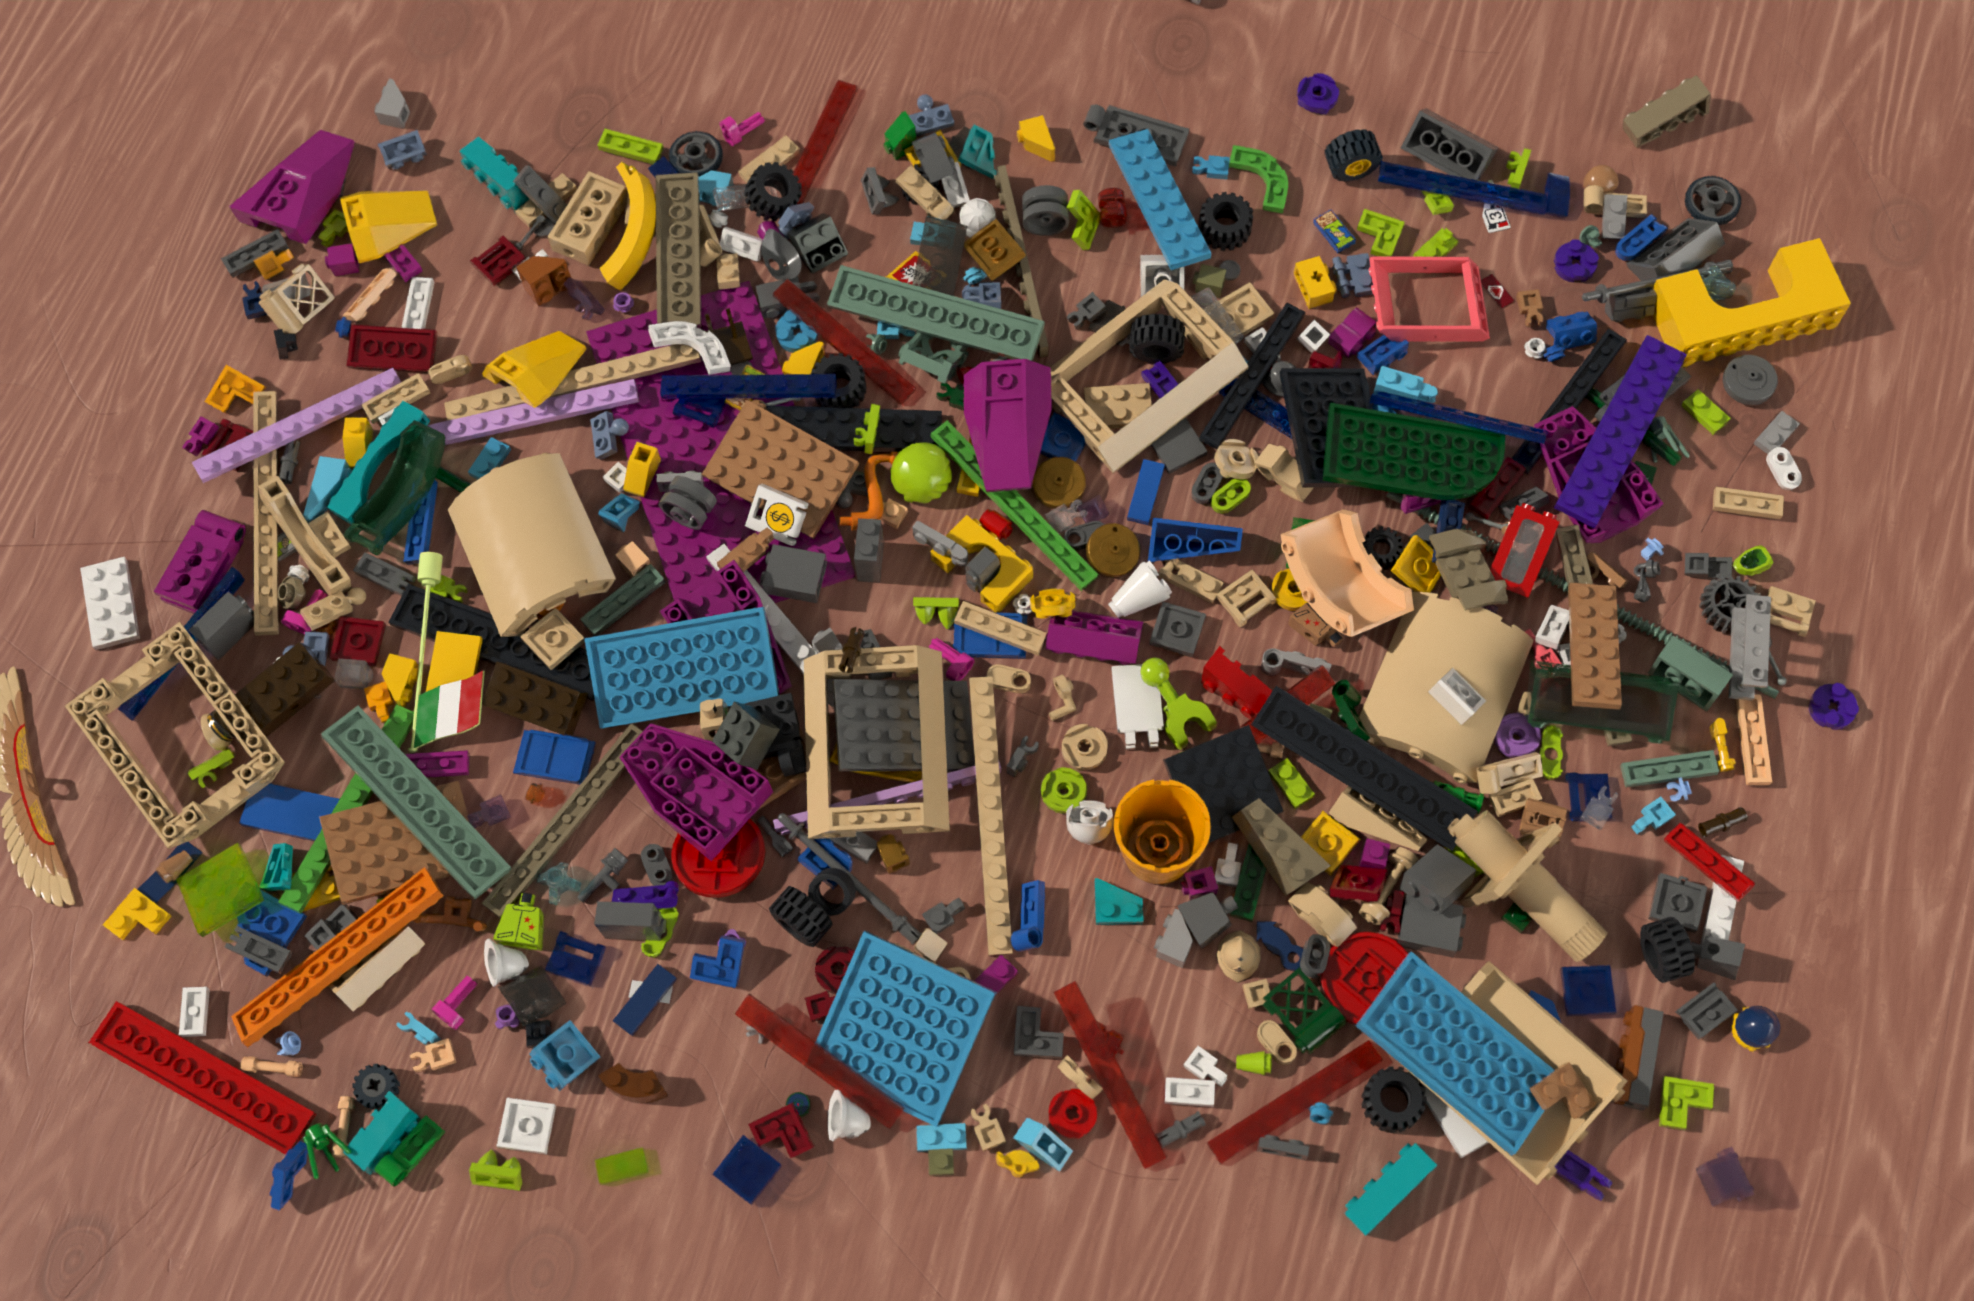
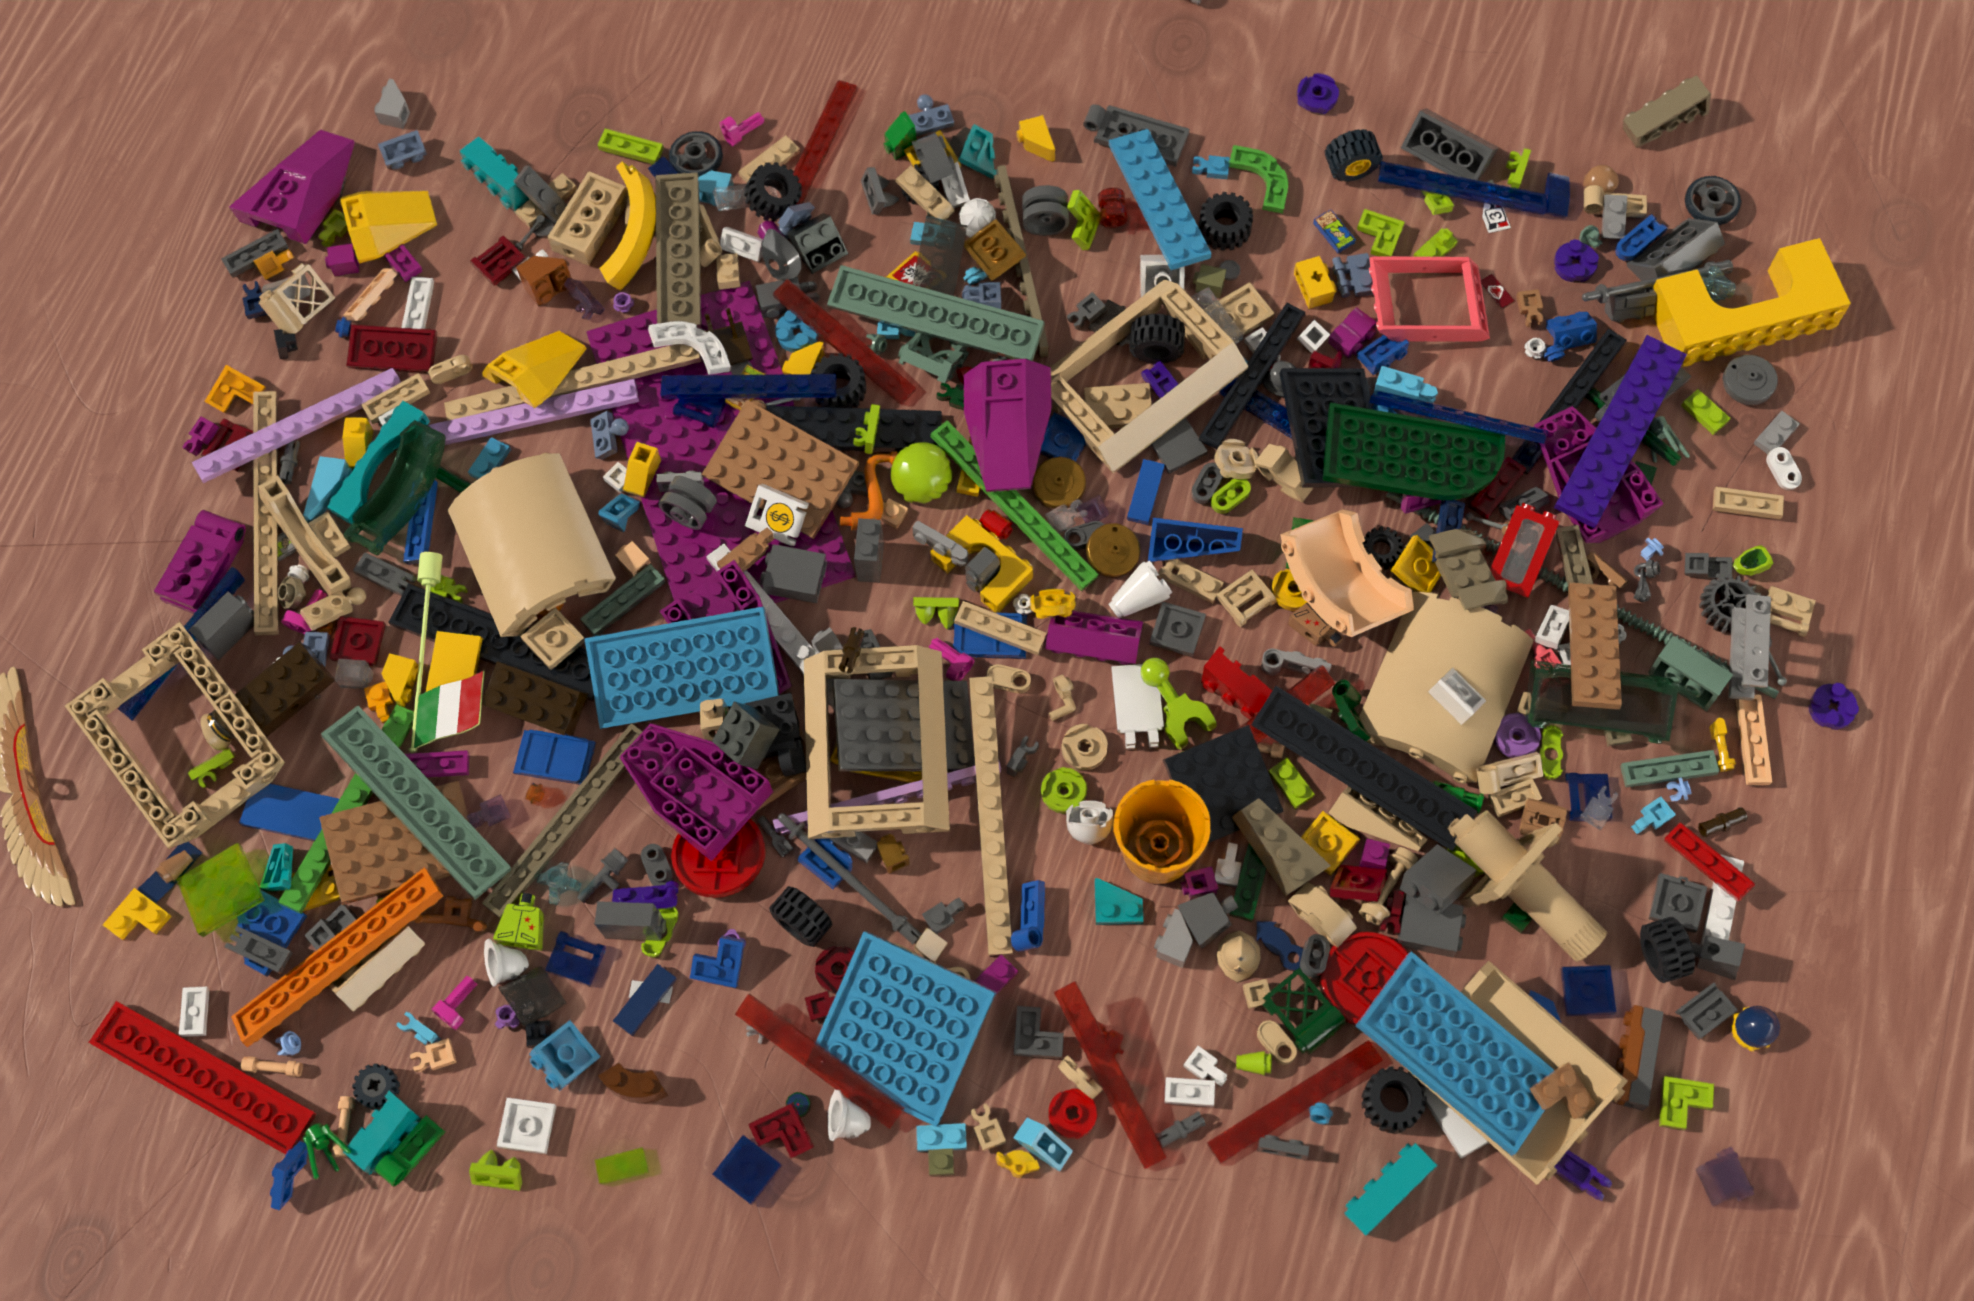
white plate [80,557,140,650] -> none
white plate [708,210,728,228] -> none
black tyre [808,868,856,916] -> none

